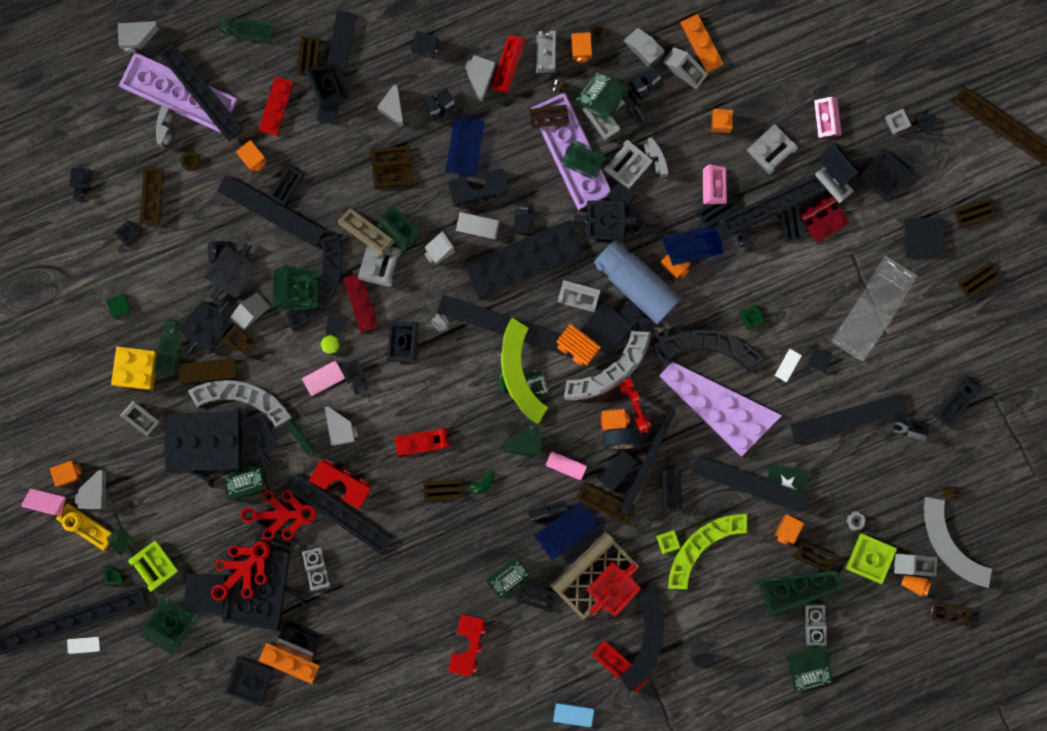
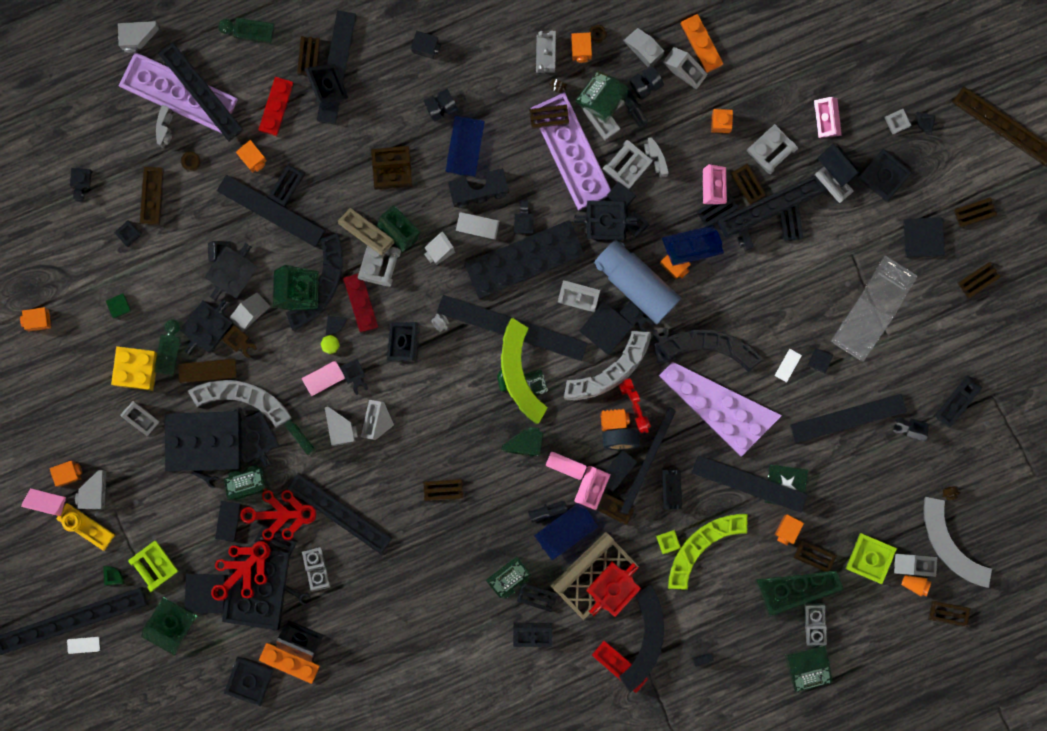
clear green slope [107,526,134,556] -> none
red arch [309,459,372,509] -> none
light grey slope [378,85,404,126] -> none
red plate [395,428,451,456] -> none
red arch [448,614,487,677] -> none
light grey slope [465,55,495,102] -> none
dark green arm [470,471,495,494] -> none
red plate [491,36,526,93] -> none
dark azure slope [553,702,594,727] -> none
orange brick [556,323,601,366] -> none
clear green brick [561,141,606,182] -> none
dark green tile [739,304,765,330] -> none
dark red plate [800,196,850,244] -> none
light grey plate [847,511,866,530] -> none
none -> orange brick [20,307,51,331]
none -> black tile [215,501,241,542]
none -> light grey slope [361,400,394,440]
none -> black hinge [513,623,552,647]
none -> bright pink slope [575,466,610,510]
none -> dark brown tile [731,163,767,205]

